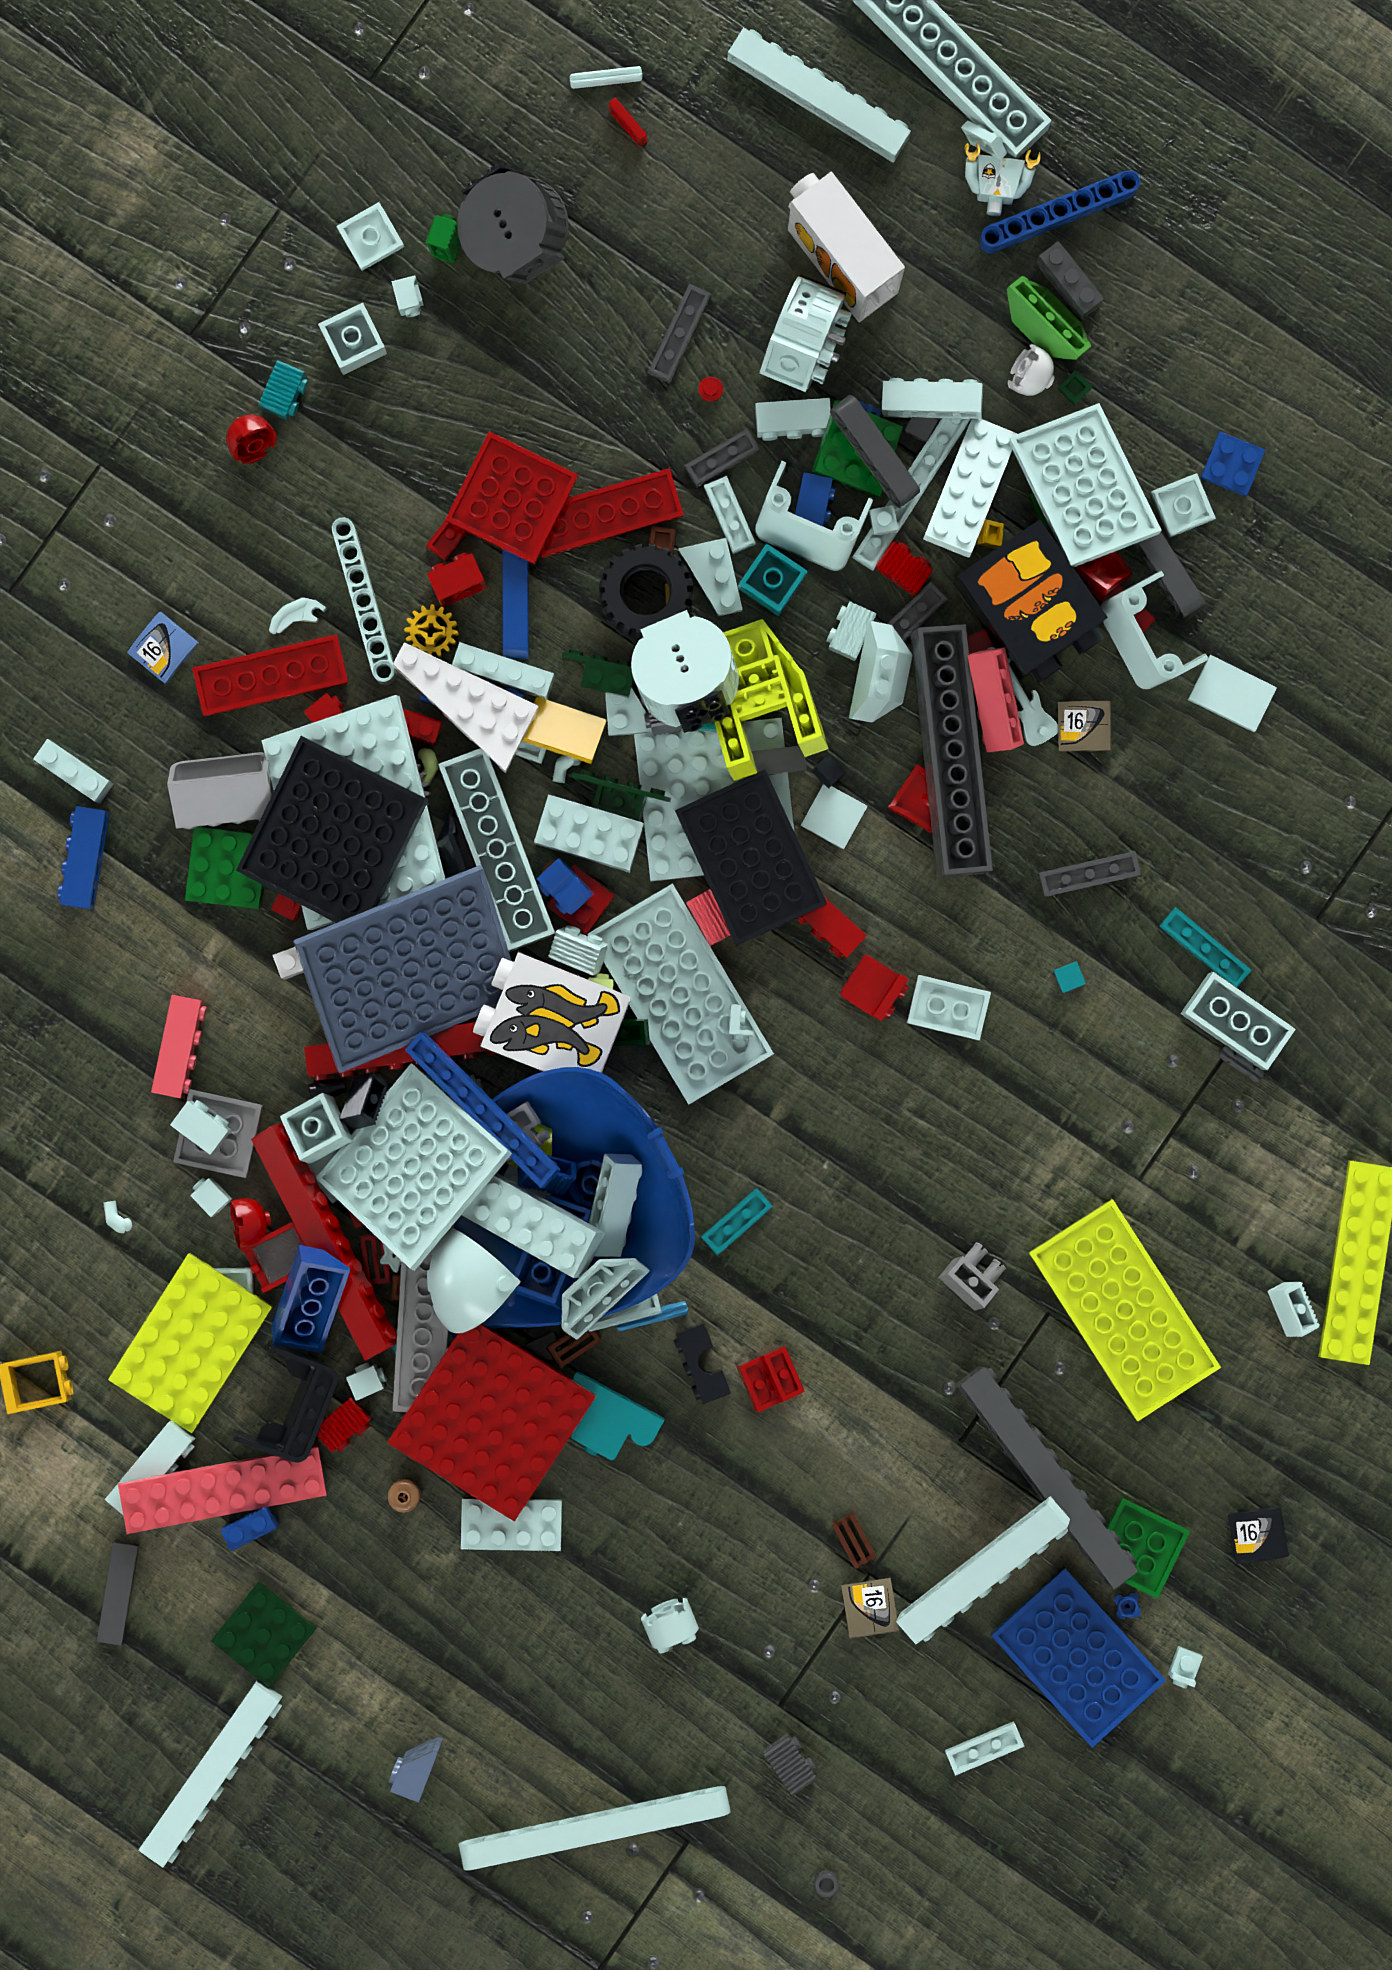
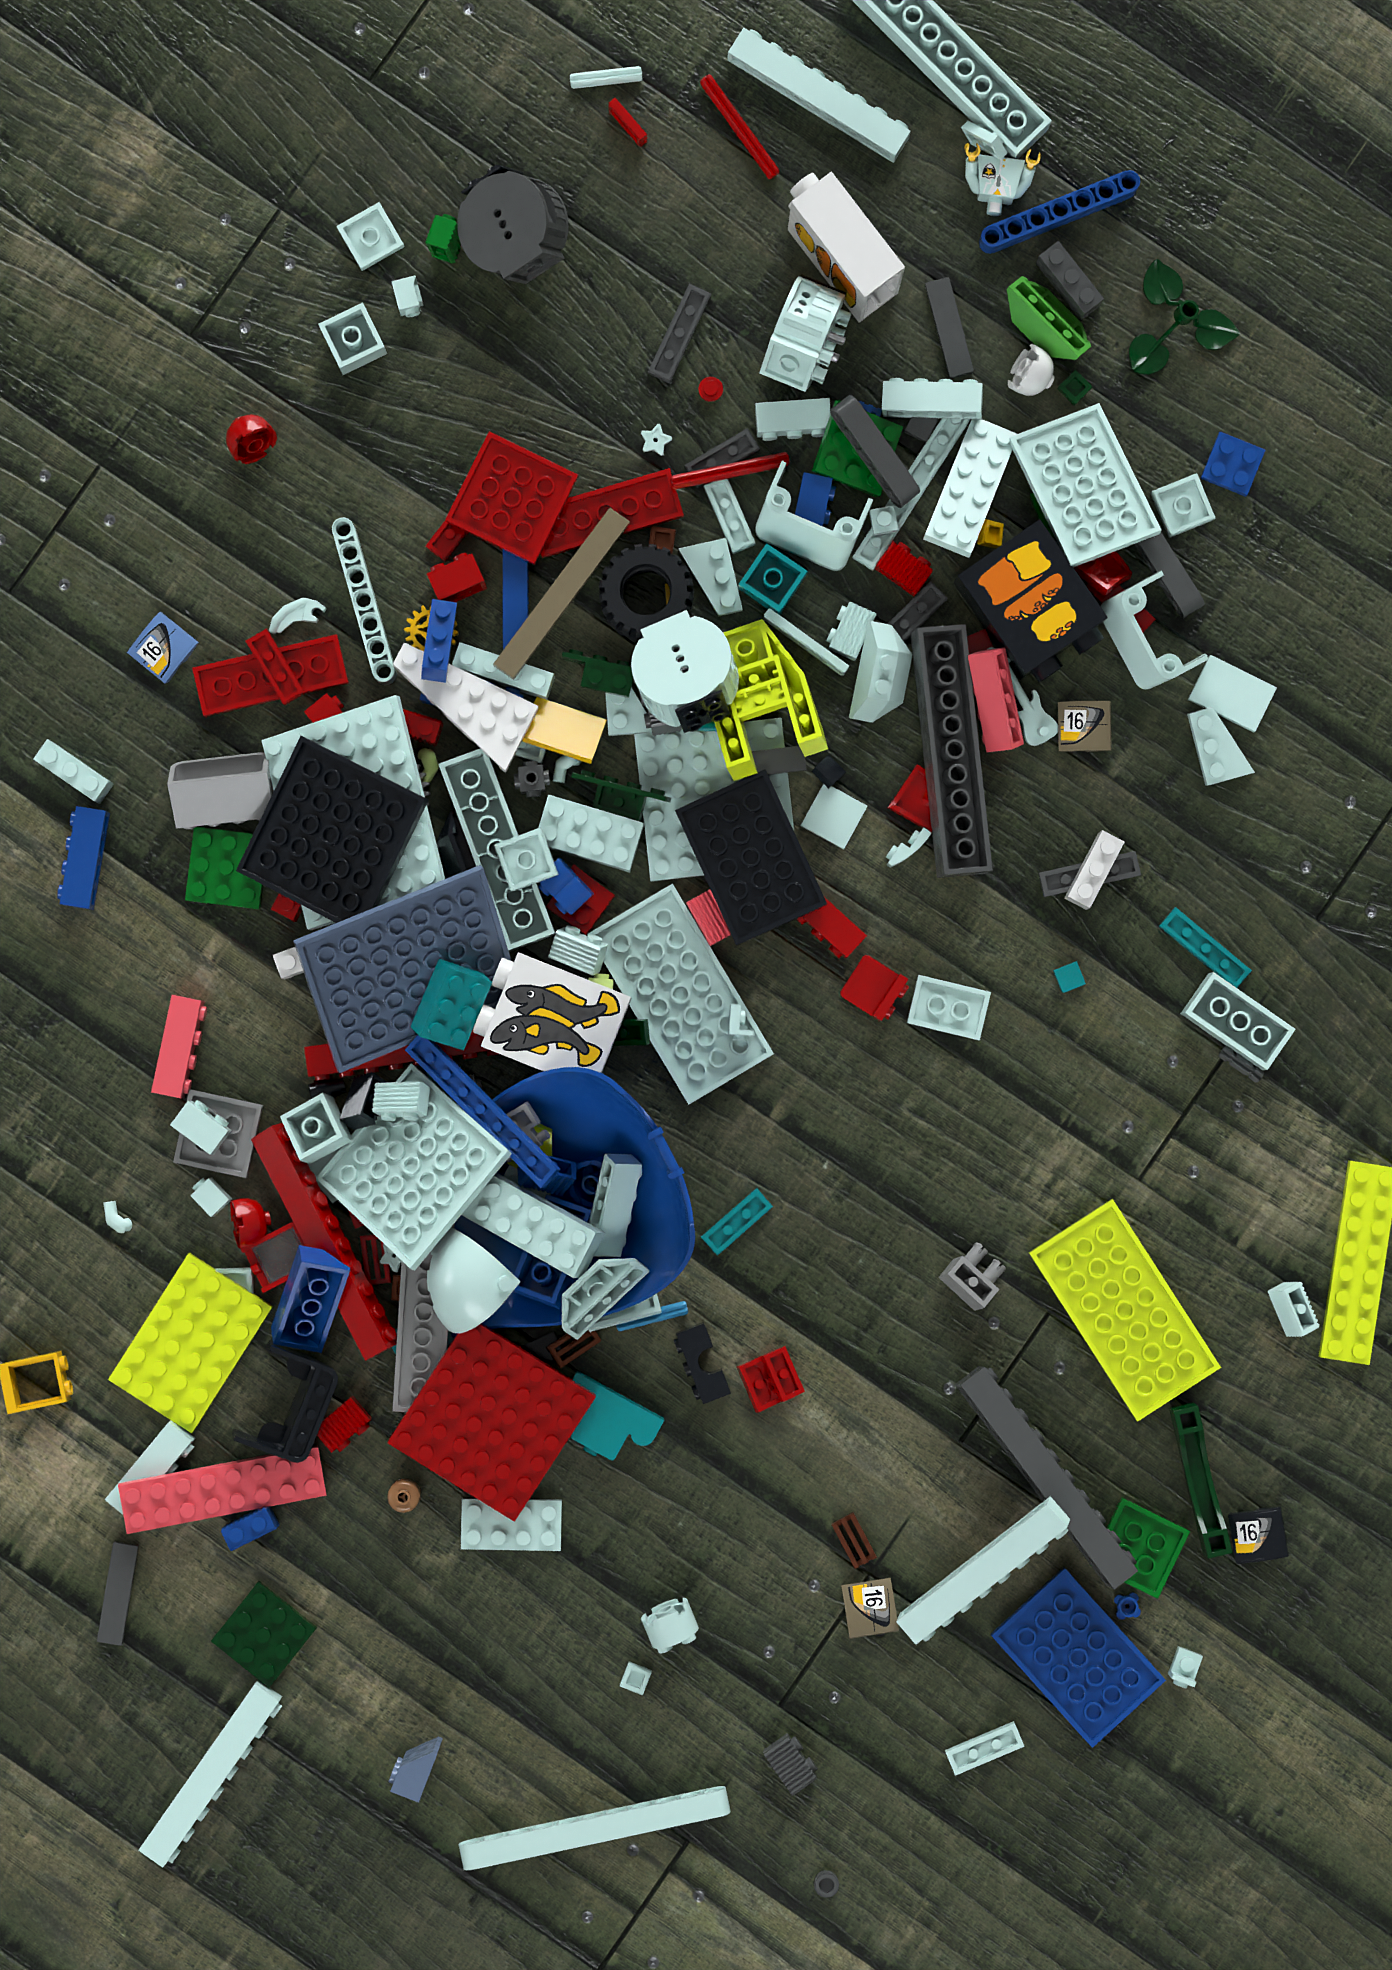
teal brick [258,360,309,421] -> none
light aqua brick [346,1362,387,1401] -> none
none -> red tile [245,628,305,706]
none -> light aqua brick [372,1082,430,1121]
none -> teal brick [411,959,492,1050]
none -> blue brick [421,599,457,683]
none -> dark tan tile [493,508,630,680]
none -> light aqua tile [494,827,559,892]
none -> dark grey brick [514,761,550,798]
none -> light aqua tile [620,1661,652,1695]
none -> light aqua plate [641,424,672,456]
none -> red axle [670,452,790,490]
none -> red axle [700,74,779,179]
none -> light aqua tile [763,608,849,676]
none -> light aqua slope [886,828,931,868]
none -> dark grey tile [925,277,974,379]
none -> white brick [1064,830,1124,910]
none -> dark green plant [1129,259,1240,375]
none -> dark green arch [1169,1403,1232,1559]
none -> light aqua wing [1187,707,1255,786]

